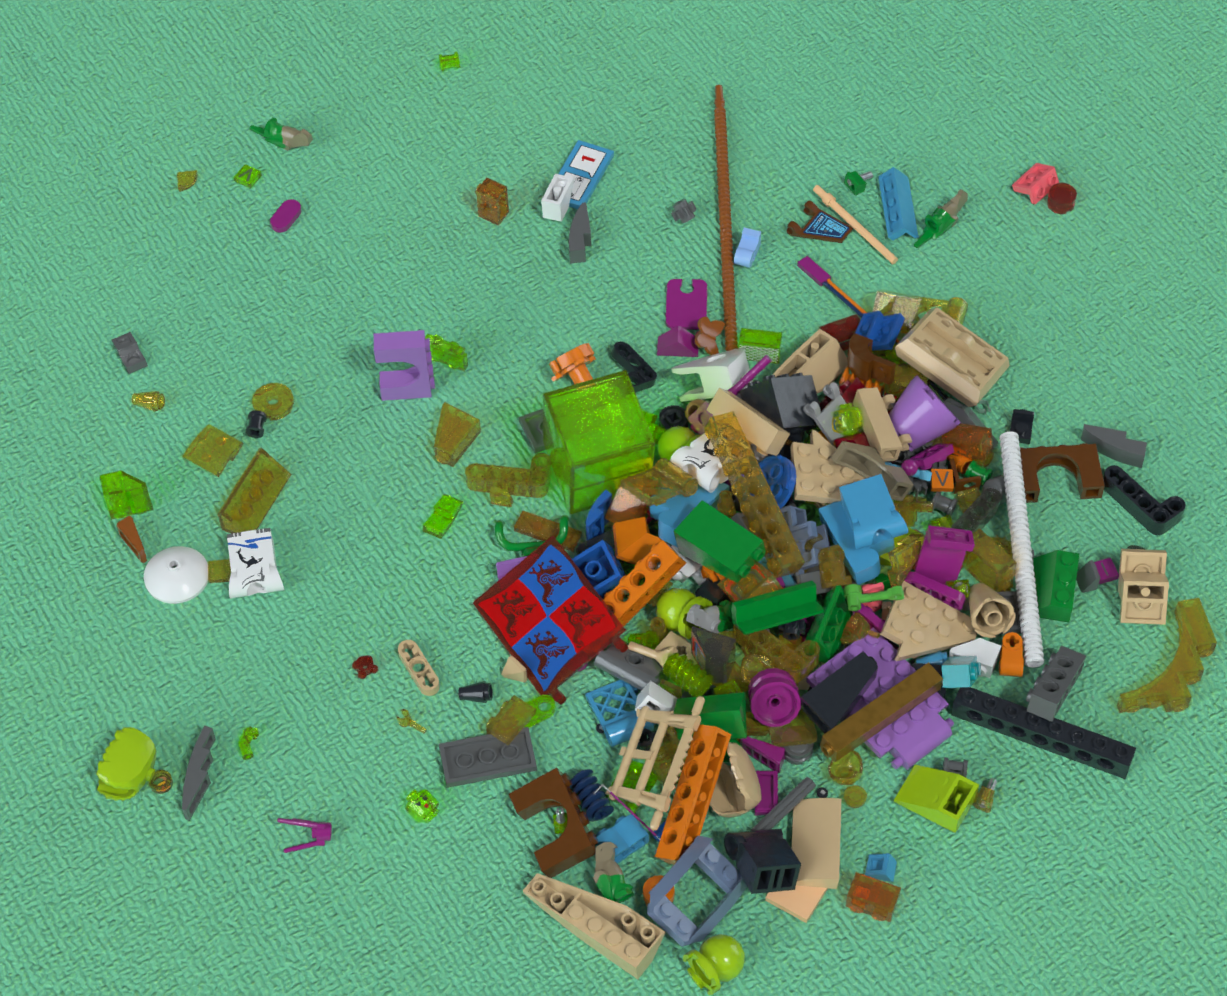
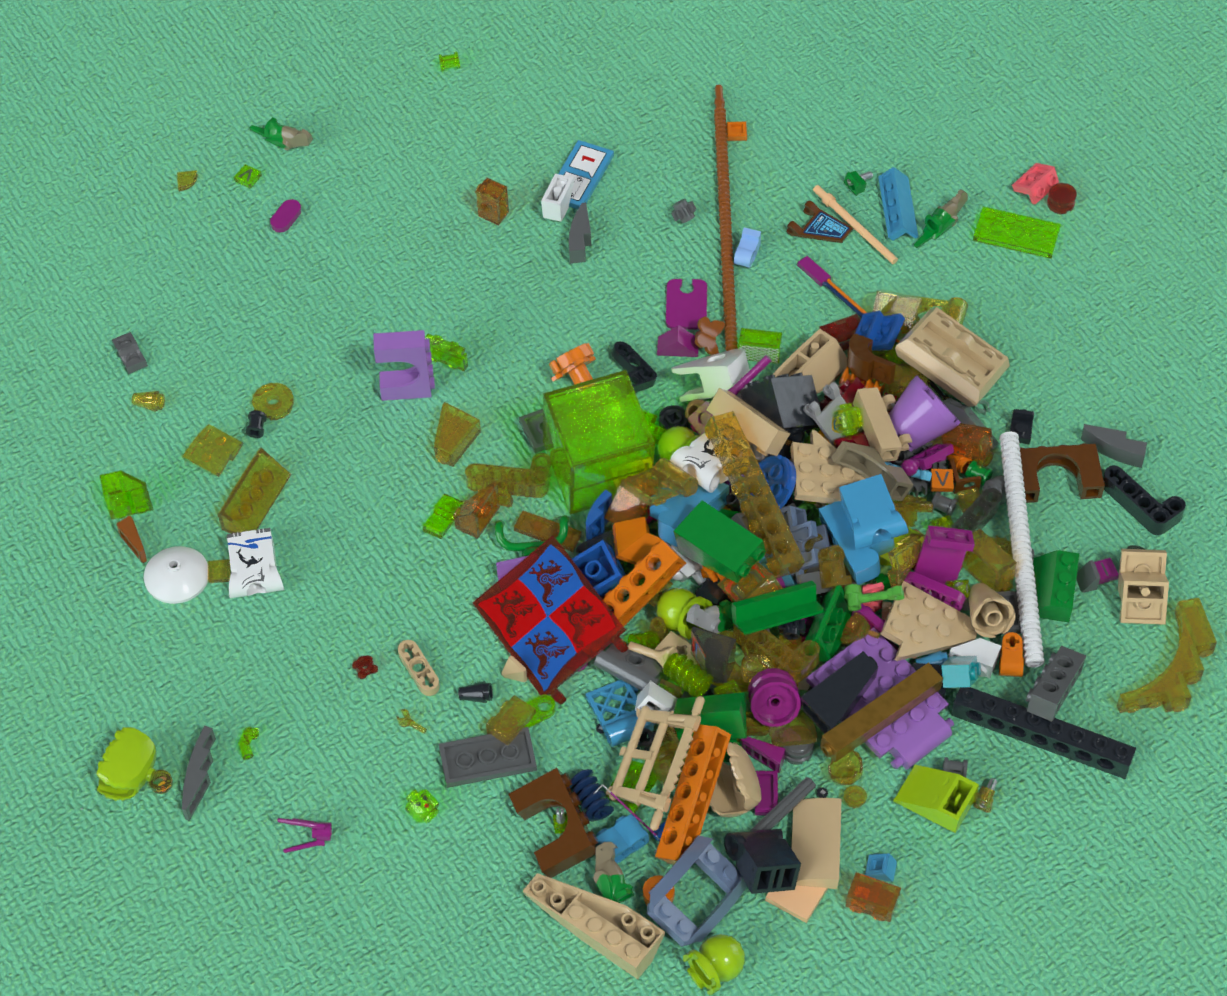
clear yellow cone [716,490,736,519] -> none
none -> clear orange slope [453,482,500,539]
none -> orange tile [727,121,747,141]
none -> clear neon green plate [973,206,1061,259]

